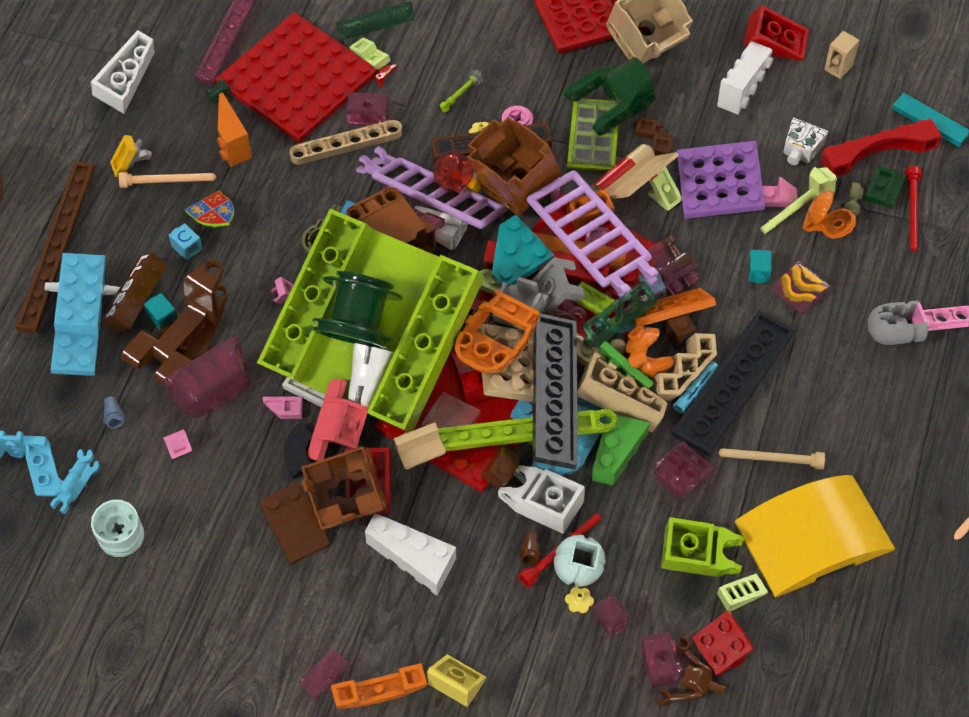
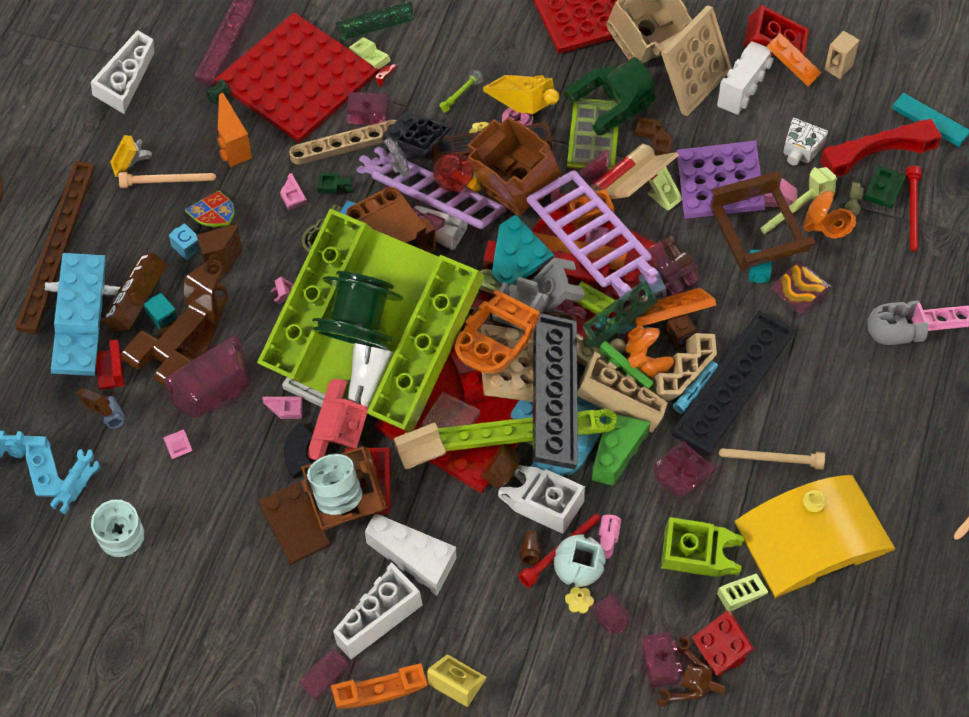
none -> reddish brown plate [76,387,113,417]
none -> red panel [96,340,125,390]
none -> reddish brown slope [197,224,242,274]
none -> bright pink tile [280,173,307,211]
none -> light aqua wheel [307,454,363,515]
none -> dark green plate [317,172,354,194]
none -> white wedge [333,562,423,659]
none -> black slope [382,111,451,158]
none -> clear plate [384,138,410,178]
none -> yellow slope [483,75,559,114]
none -> clear pink slope [578,148,609,179]
none -> bright pink hinge [598,515,622,559]
none -> tan piece [661,6,732,116]
none -> reddish brown piece [710,171,816,272]
none -> orange plate [767,33,822,86]
none -> light yellow plate [803,490,825,512]

